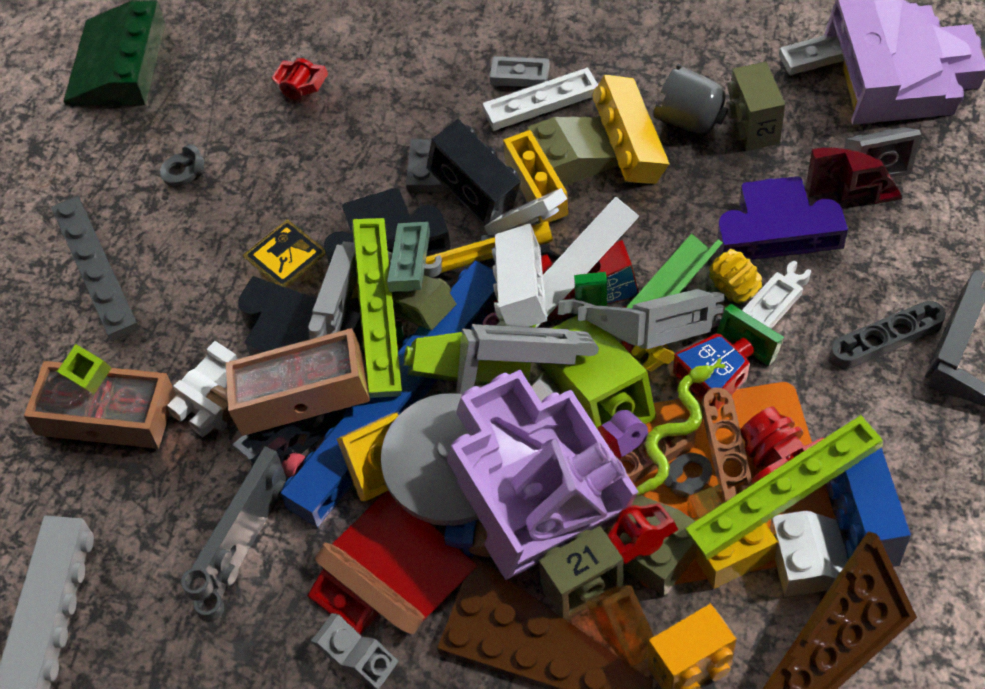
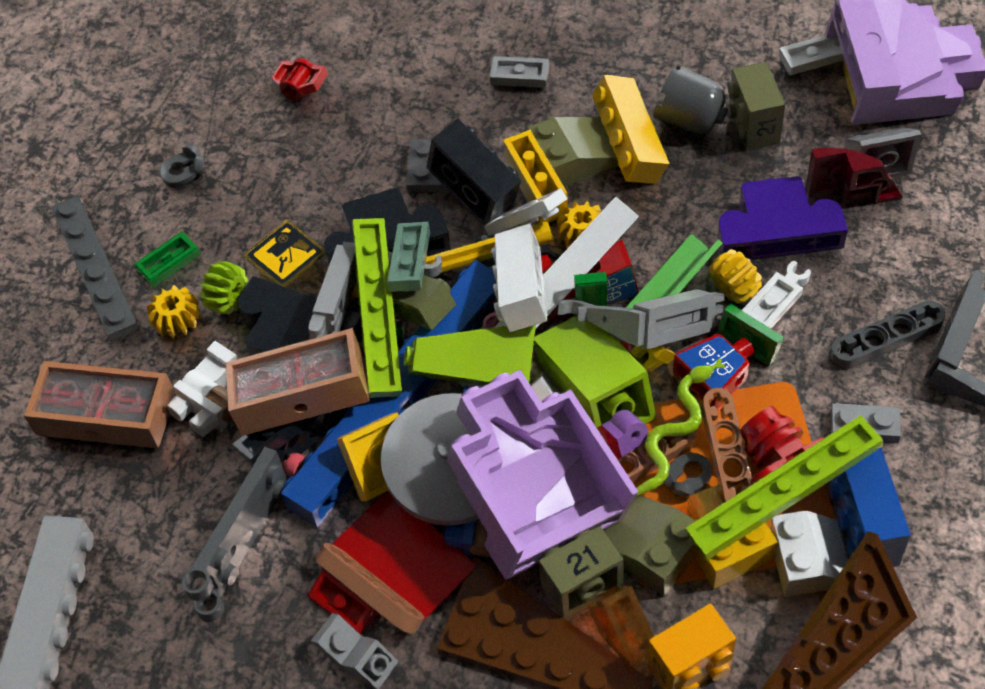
lime brick [57,344,112,395] -> none
dark green slope [63,0,165,105] -> none
light grey hinge [456,324,599,394] -> none
white plate [482,68,598,131] -> none
lavender piece [512,438,627,540] -> none
red piece [607,503,679,564] -> none
none -> green tile [133,231,201,288]
none -> yellow gear [146,285,201,339]
none -> lime gear [199,261,248,315]
none -> yellow gear [557,201,601,248]
none -> light grey plate [831,403,901,443]

